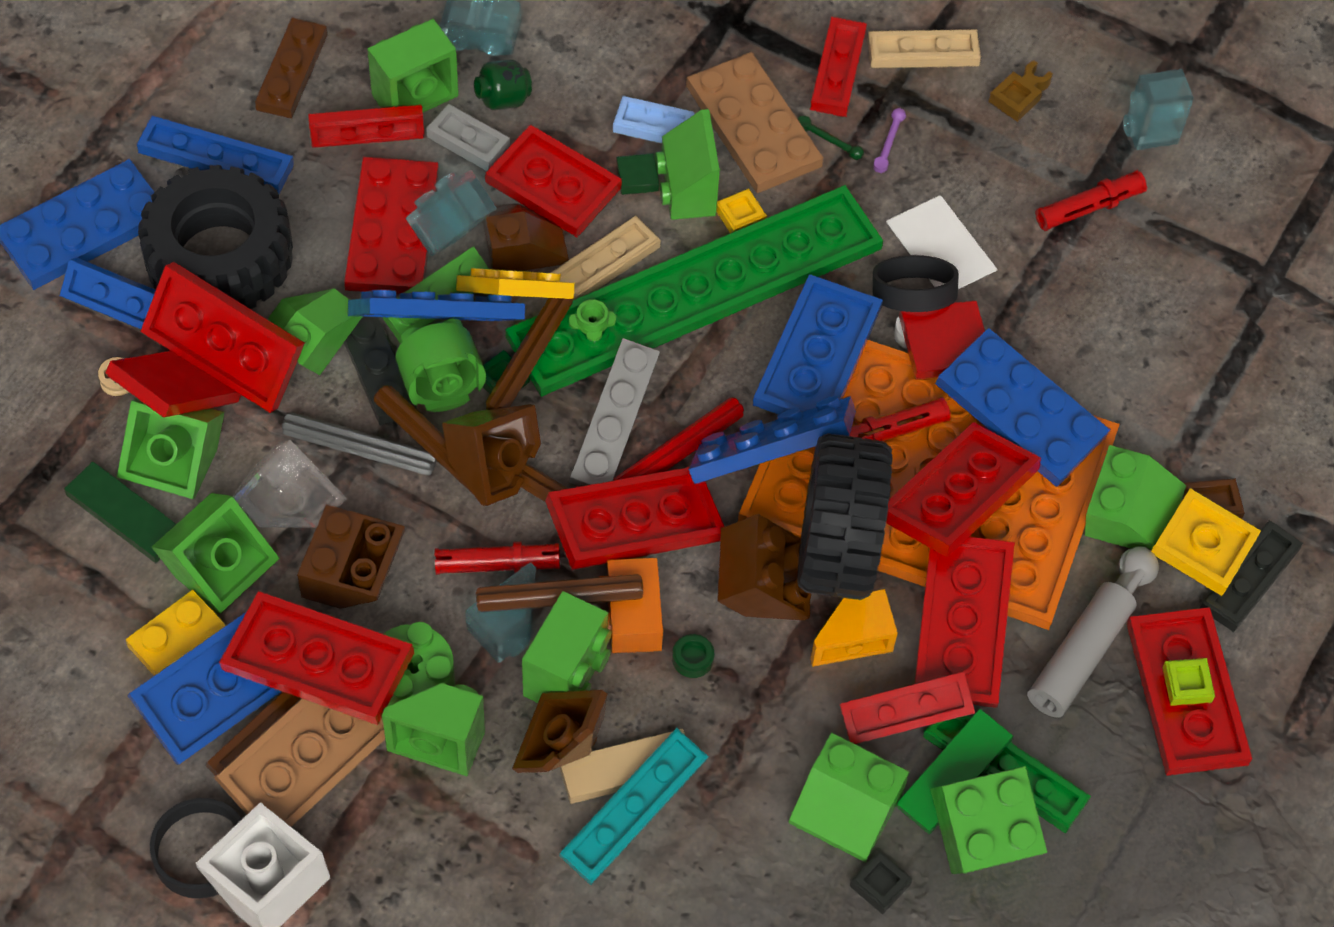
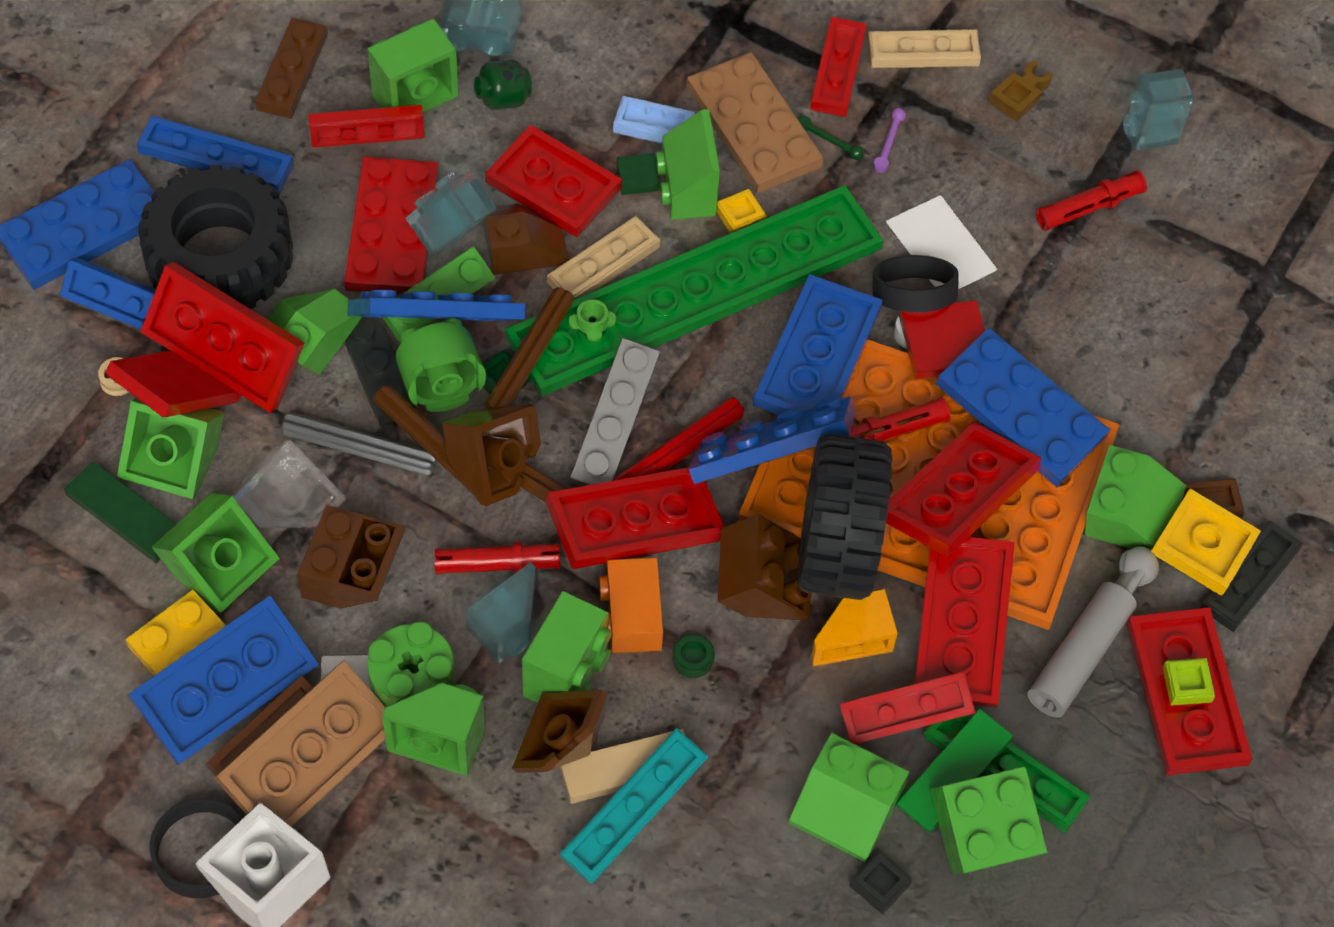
red plate [219,591,415,725] -> none
light grey plate [427,104,510,171] -> none
yellow plate [456,268,575,299] -> none
reddish brown axle [476,574,643,612] -> none

